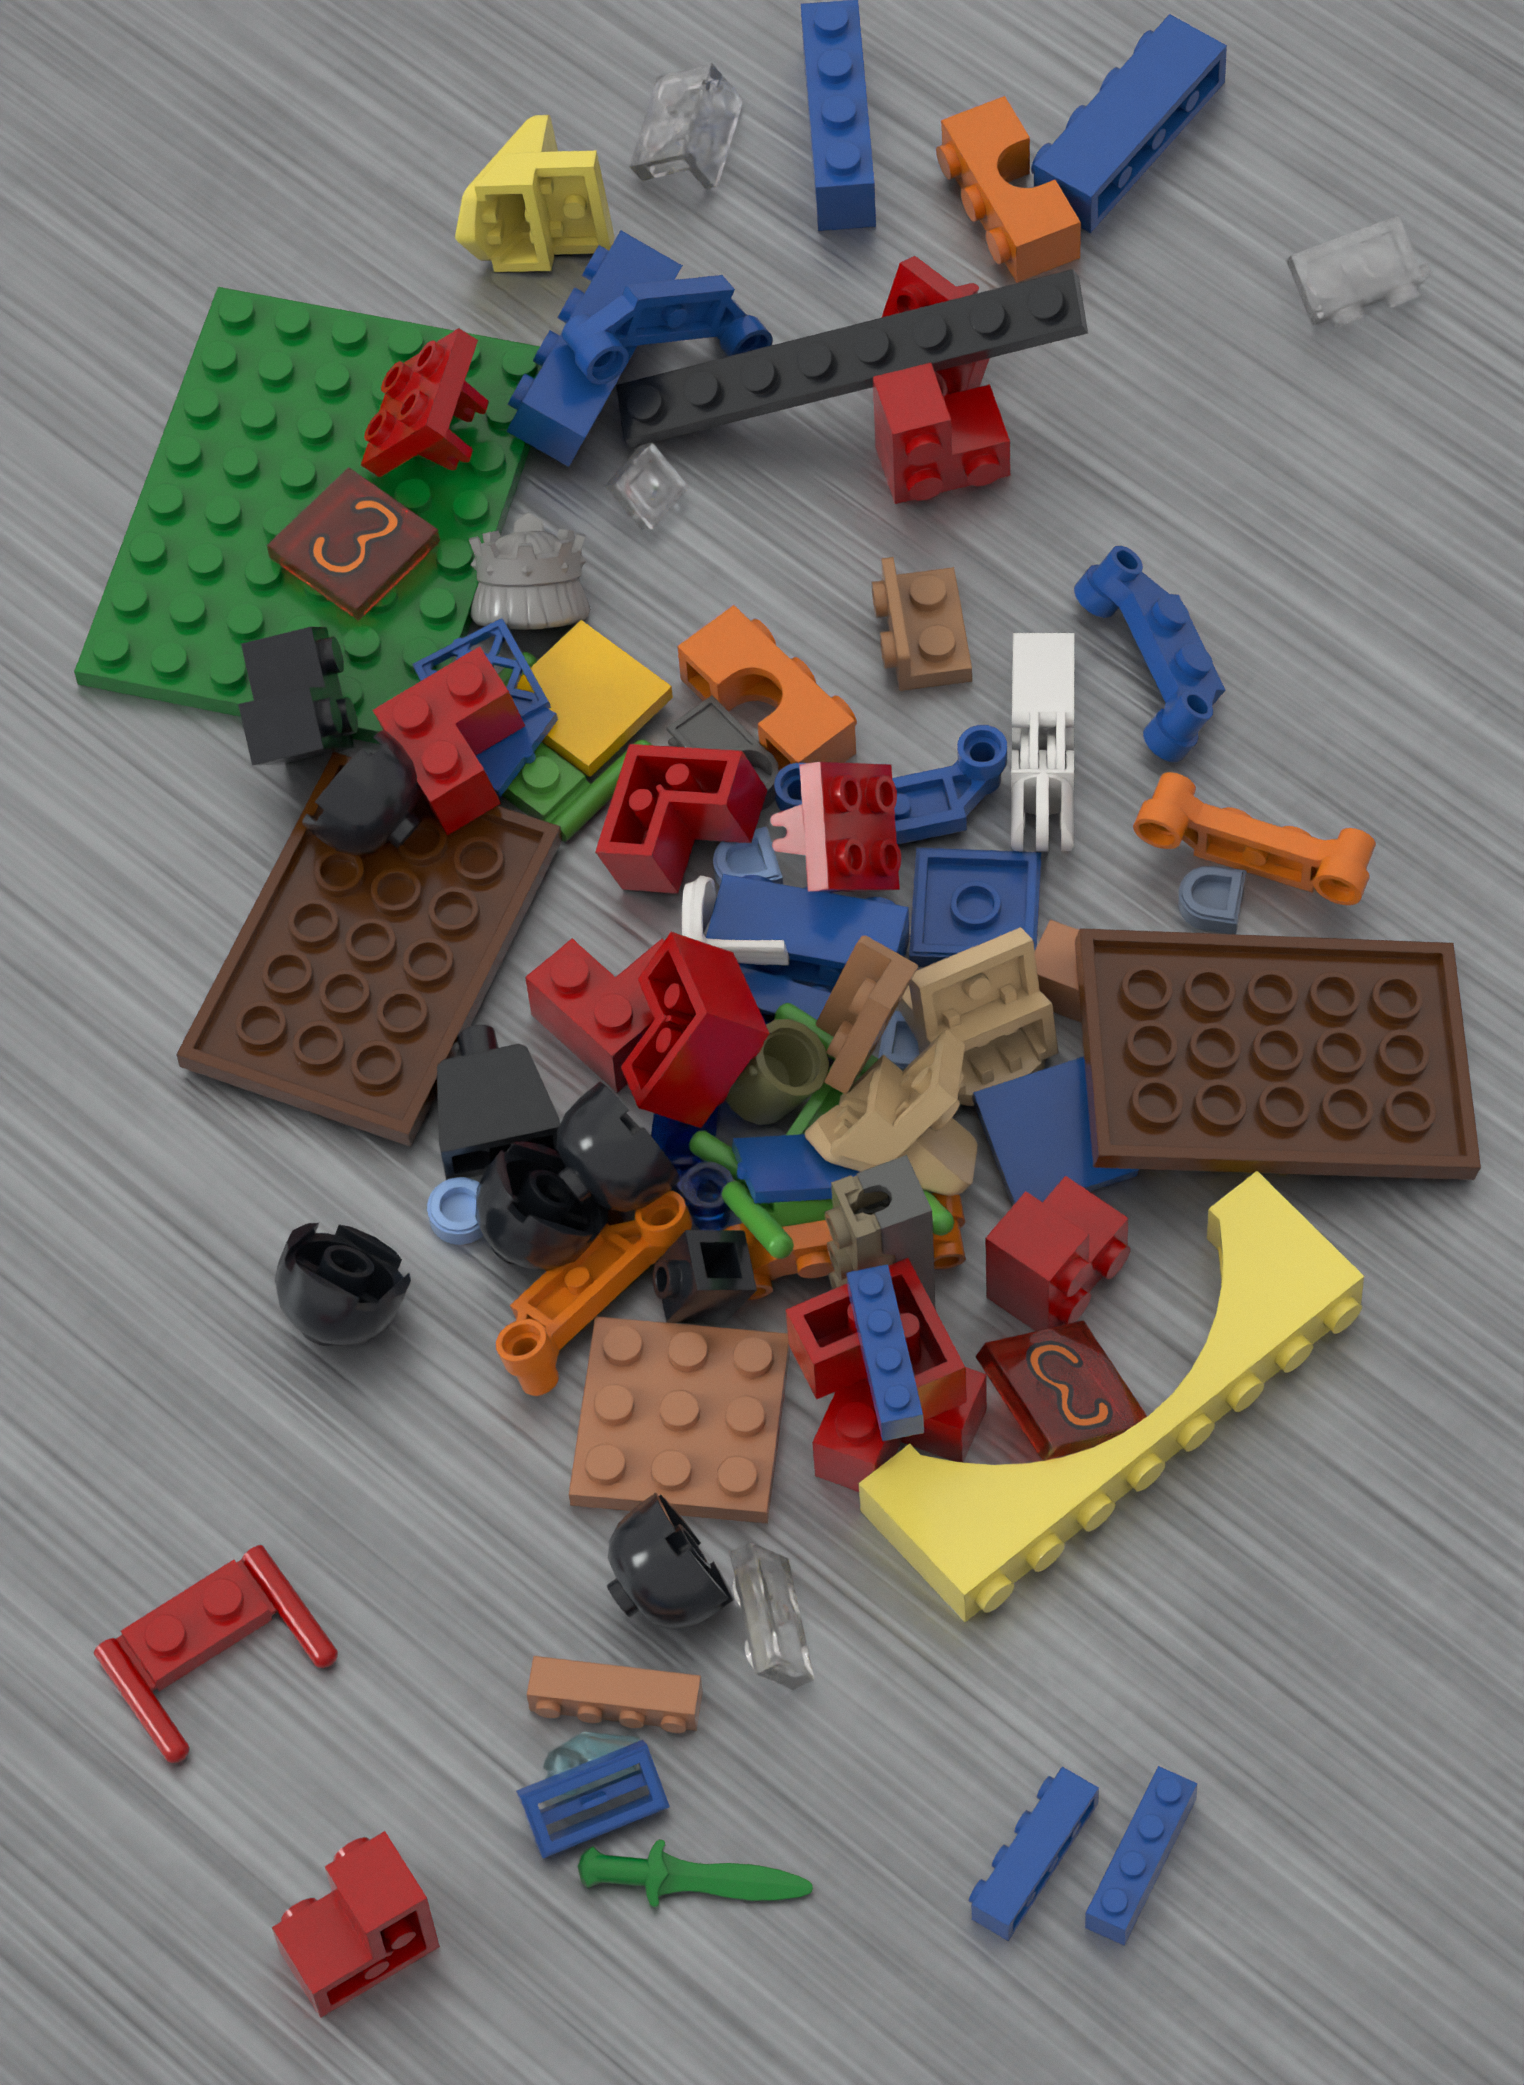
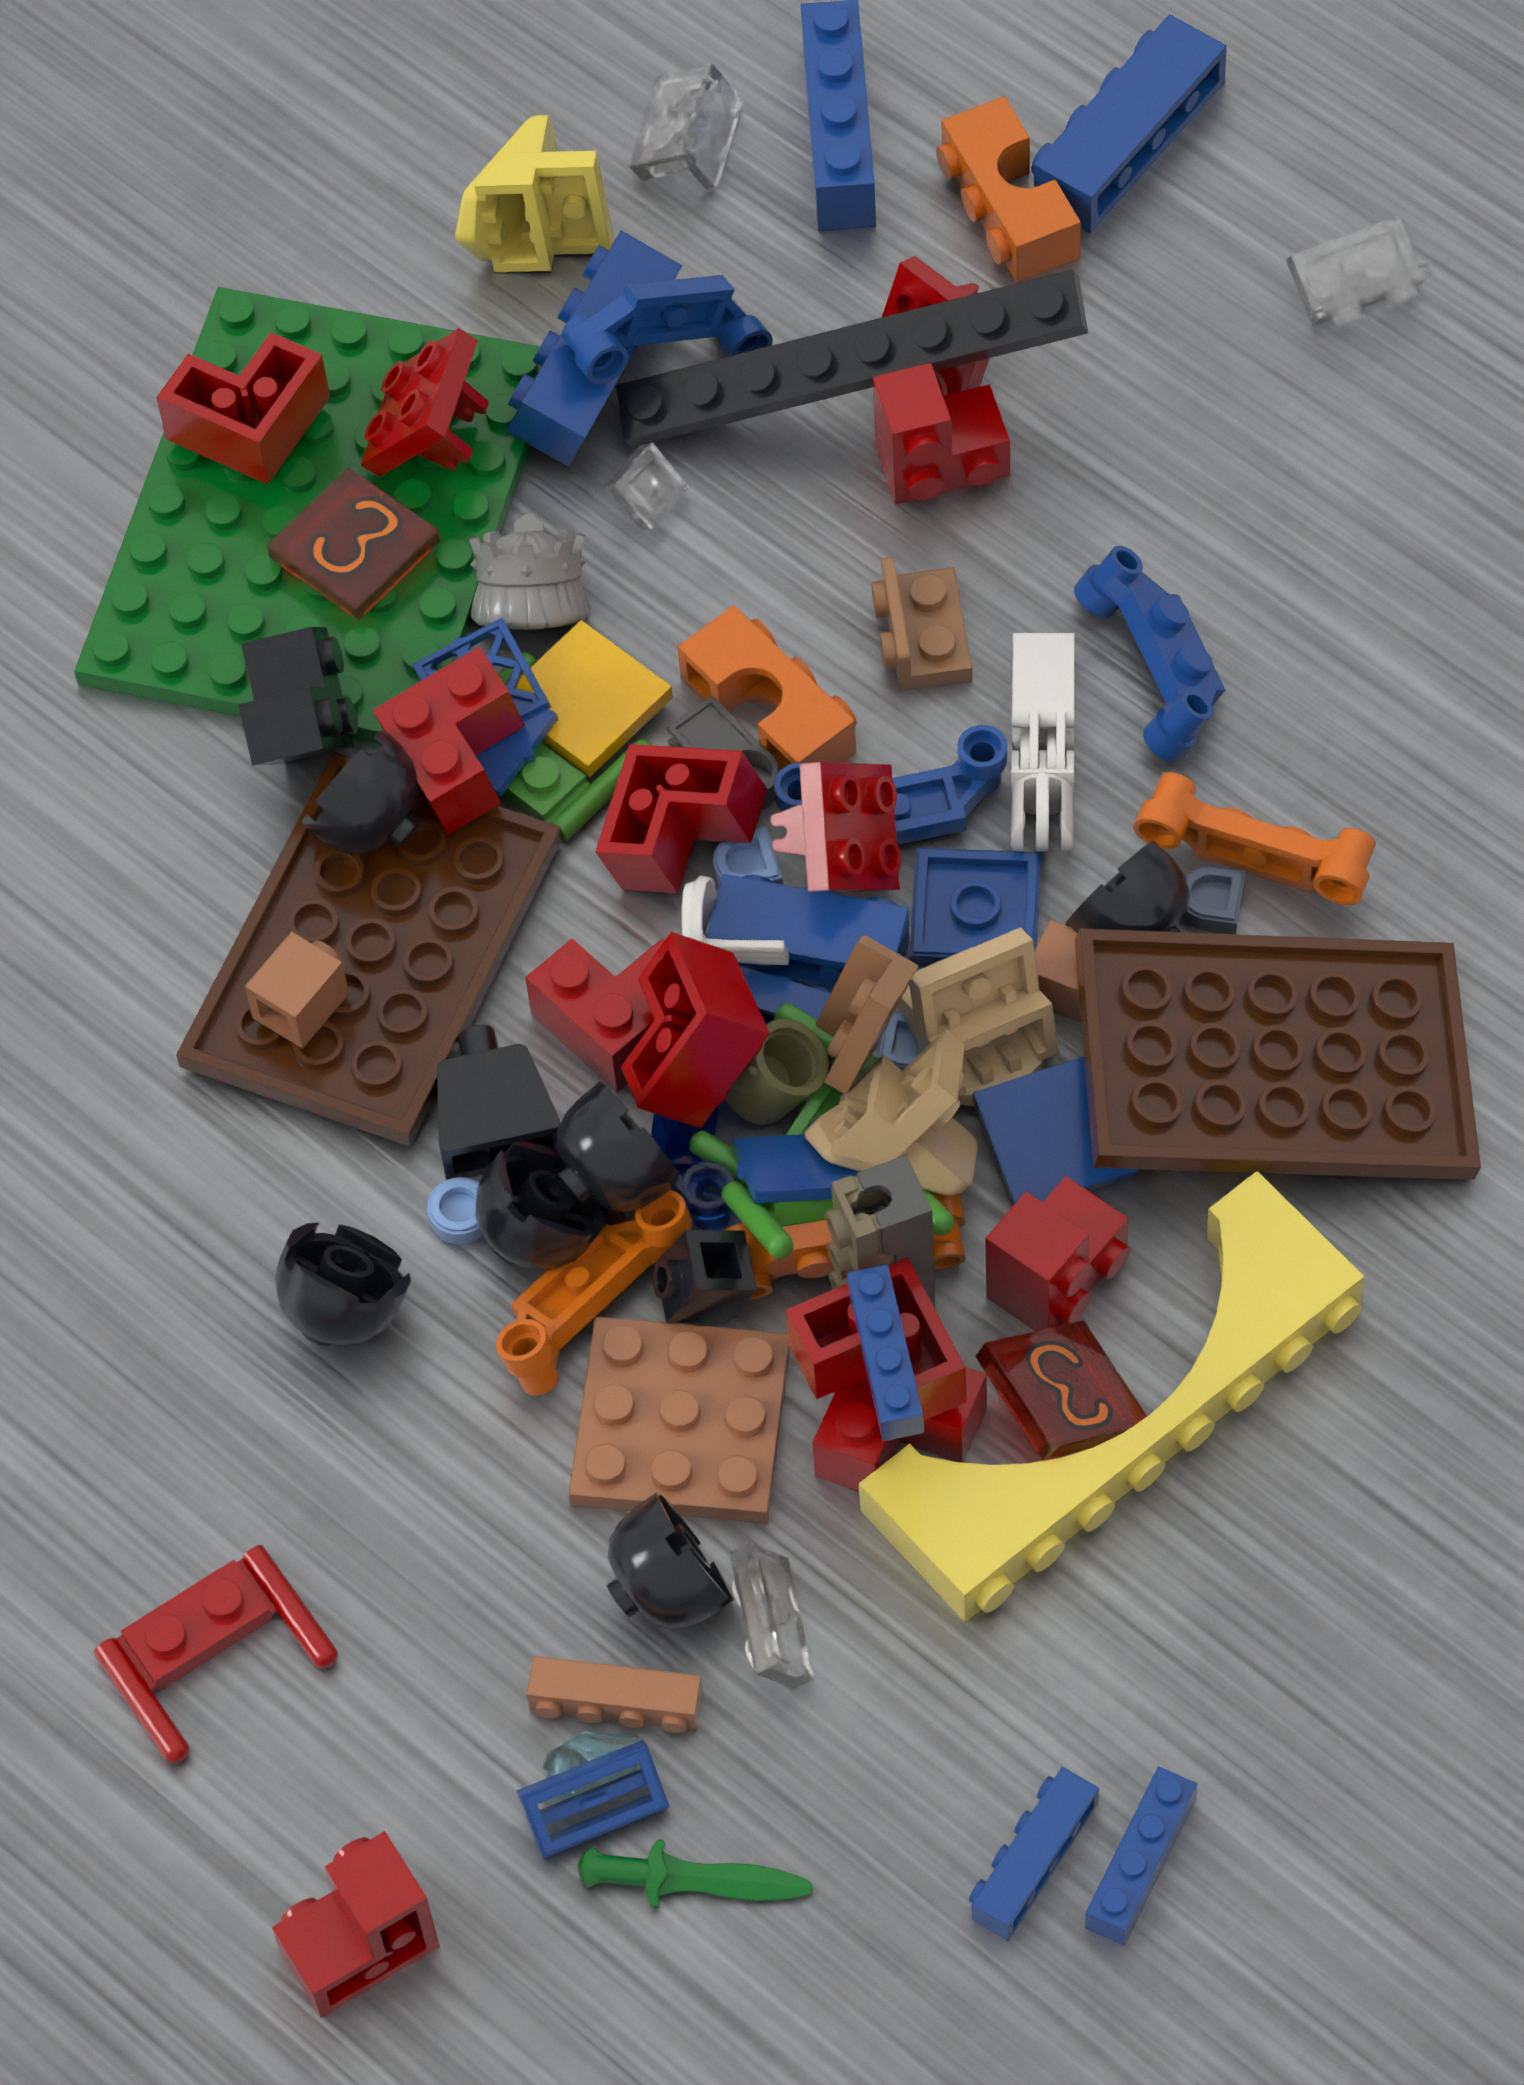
none -> red brick [156,332,330,485]
none -> nougat brick [245,931,349,1049]
none -> black cylinder [1065,841,1190,933]

